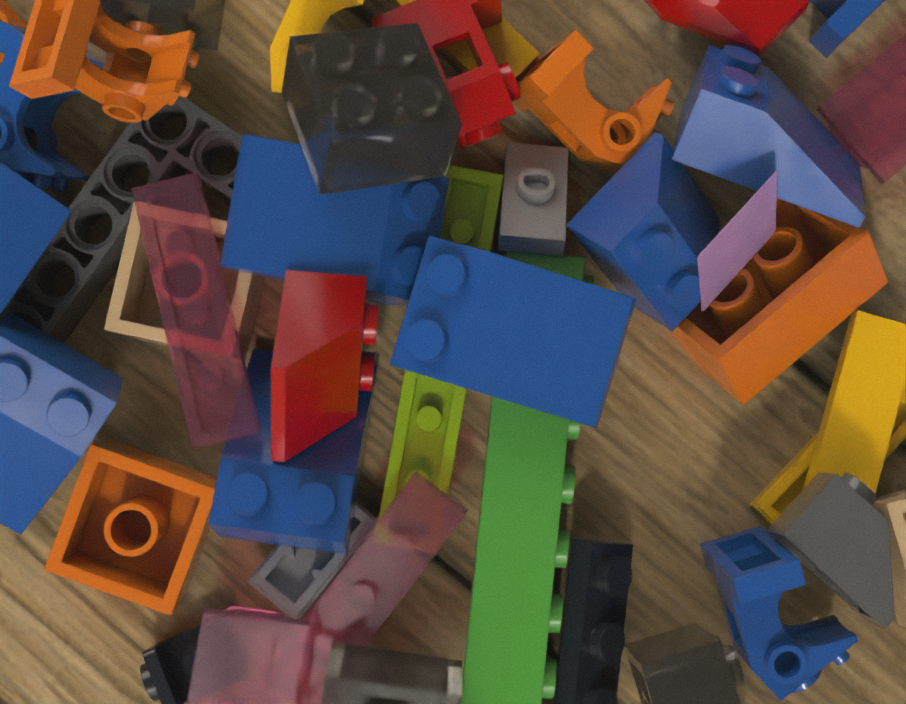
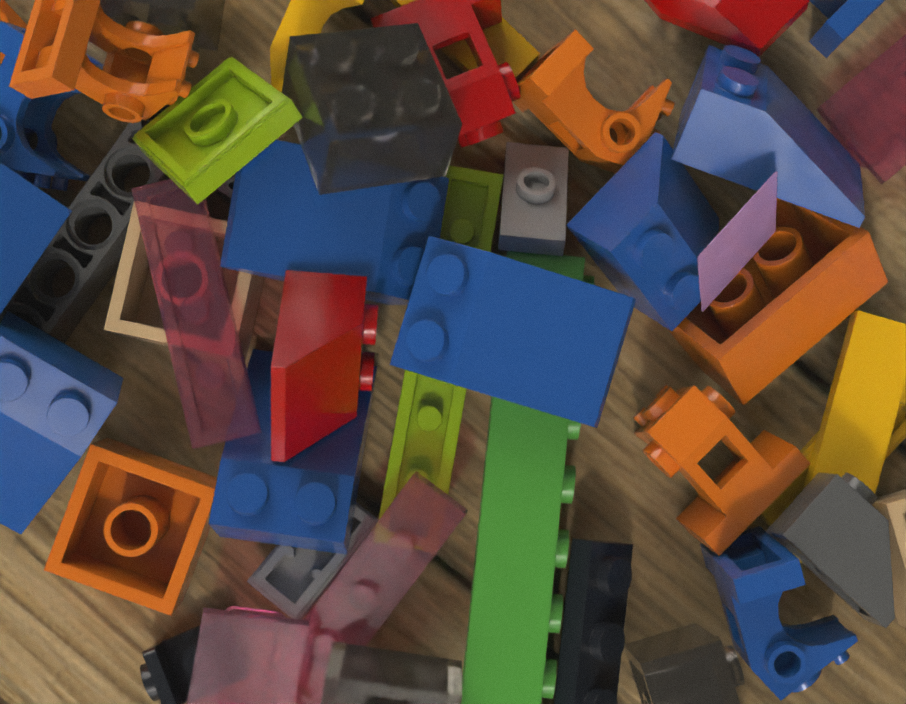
none -> lime tile [132,57,303,205]
none -> orange tile [633,385,811,556]

